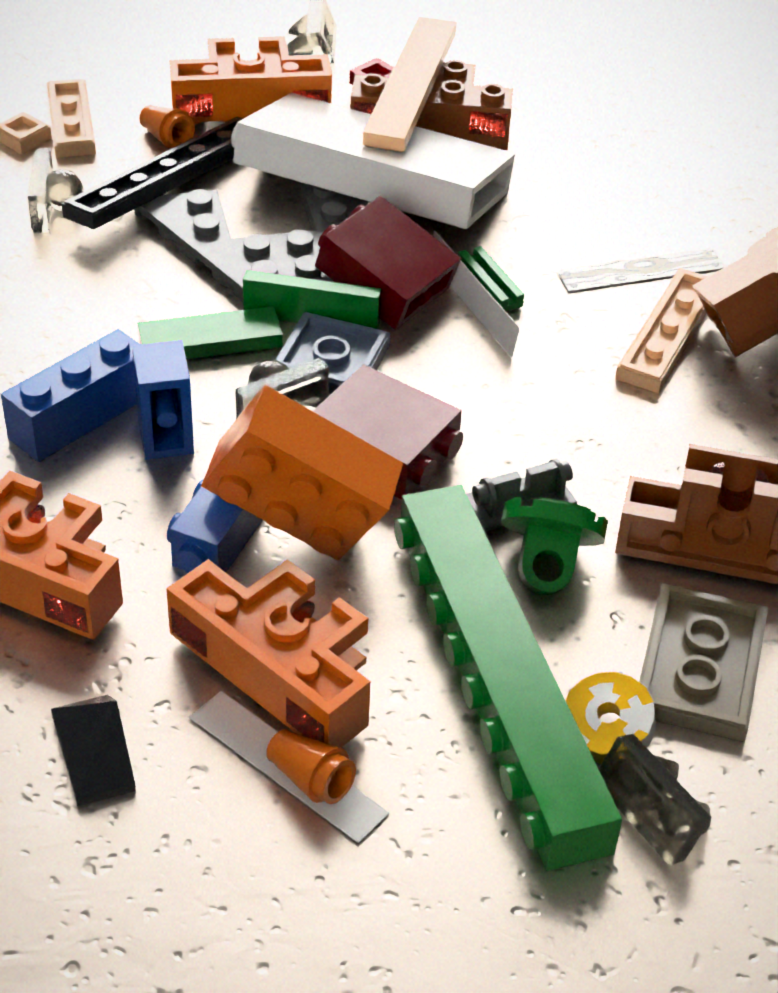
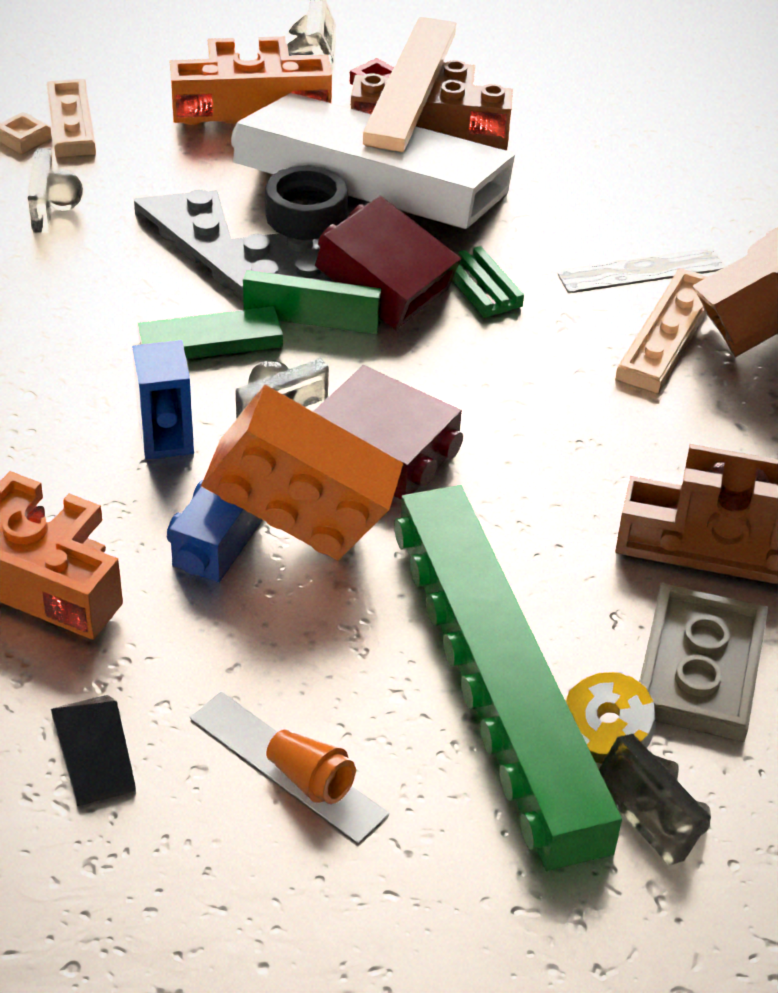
blue brick [0,328,140,462] -> none
black tile [61,117,242,230] -> none
orange cone [139,105,195,149] -> none
orange piece [166,559,371,748] -> none
sand blue tile [271,312,391,394] -> none
white sticker [433,231,520,358] -> none
dark grey hinge [466,458,578,531] -> none
green tile [502,497,608,595] -> none
none -> black tyre [265,166,348,240]

